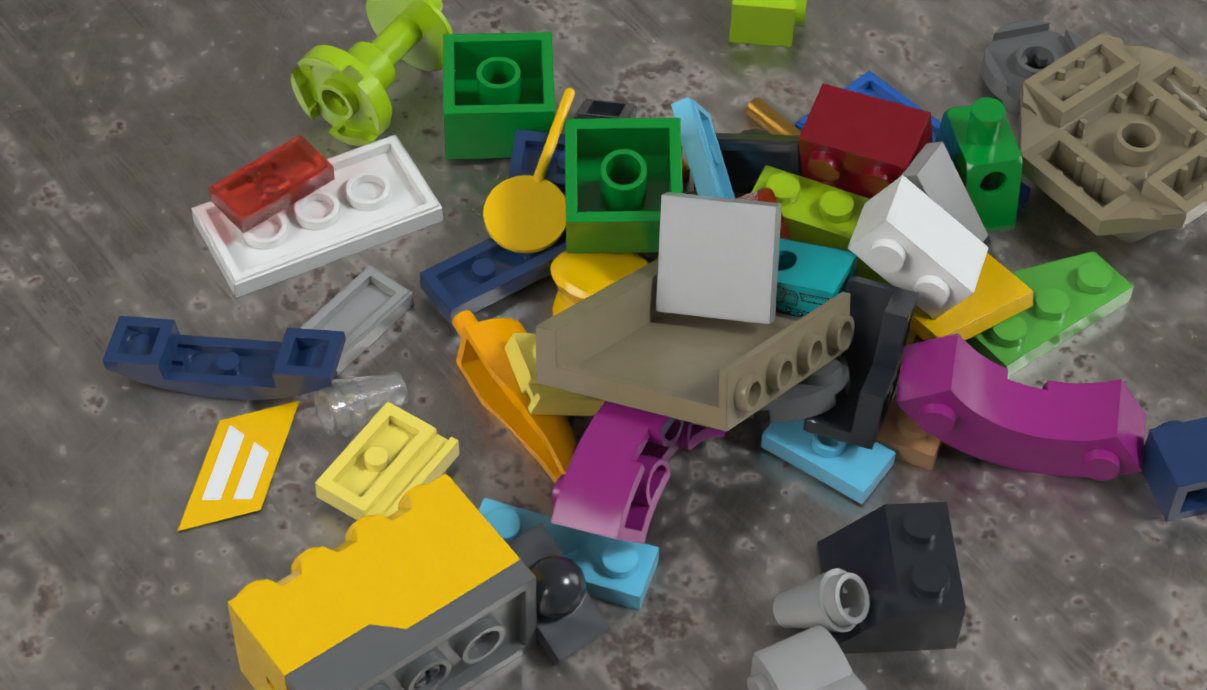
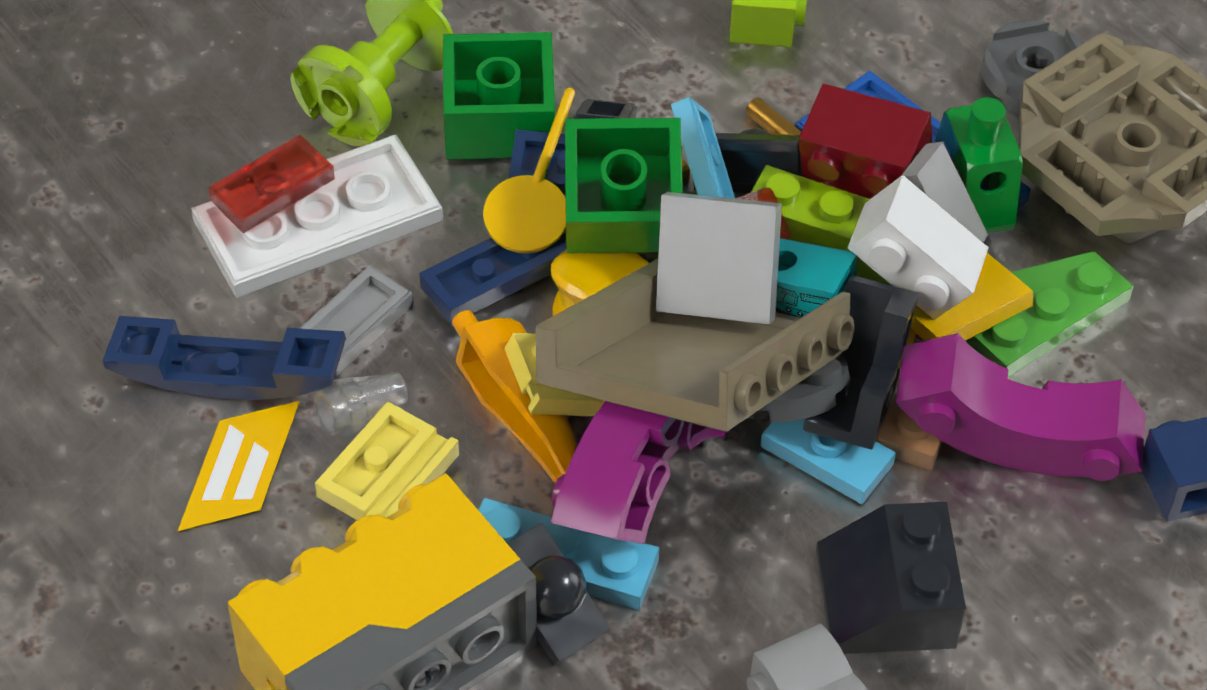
light grey cone [773,568,869,632] -> none

